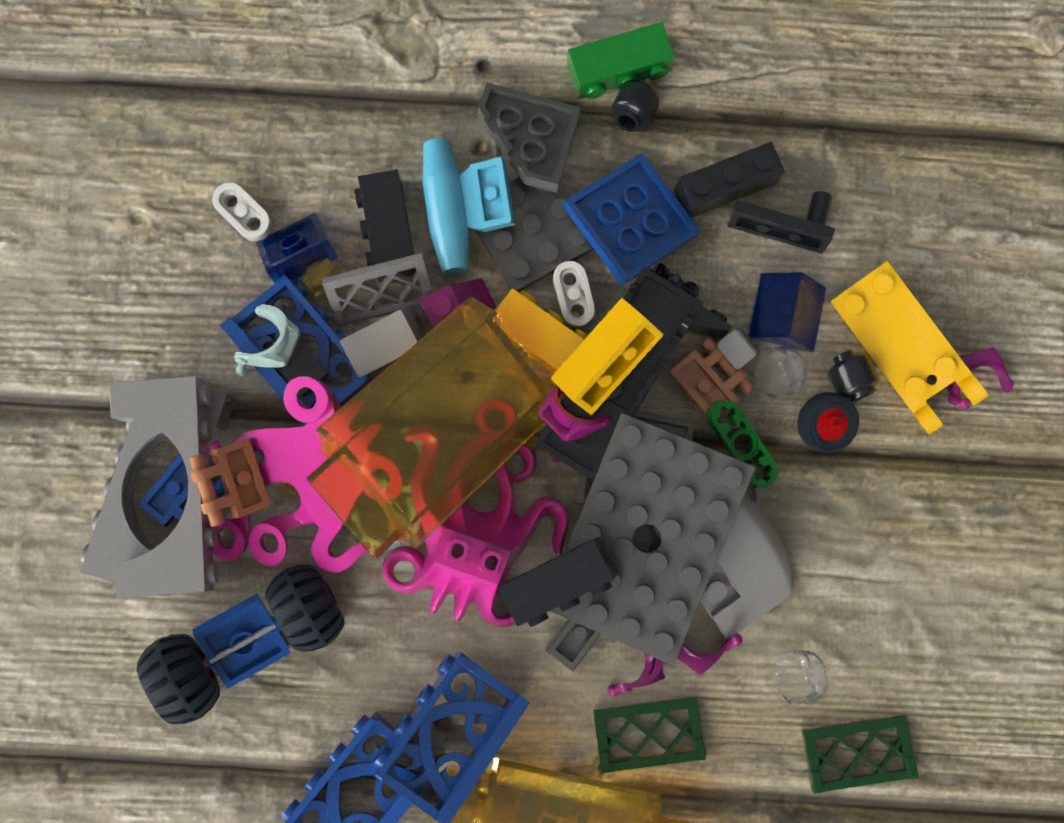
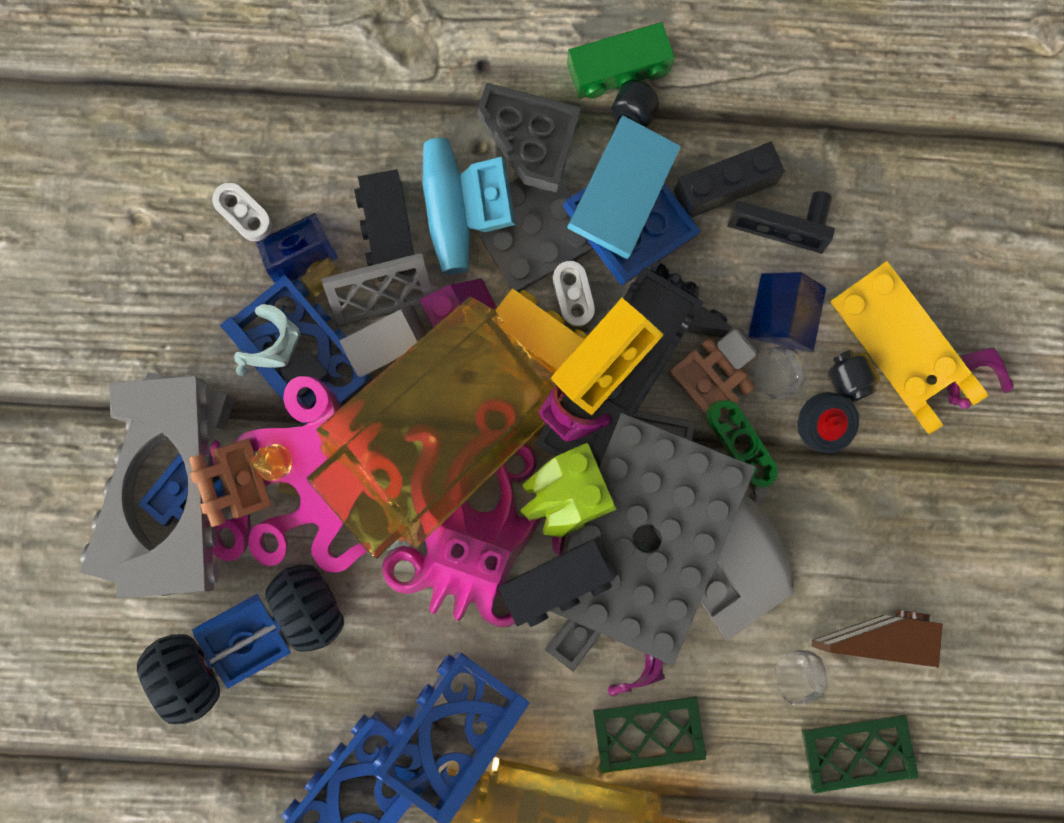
magenta helmet [677,633,743,675] -> none
none -> tile [250,444,292,481]
none -> lime plate [520,443,617,538]
none -> medium azure tile [567,115,681,259]
none -> reddish brown slope [811,610,943,668]

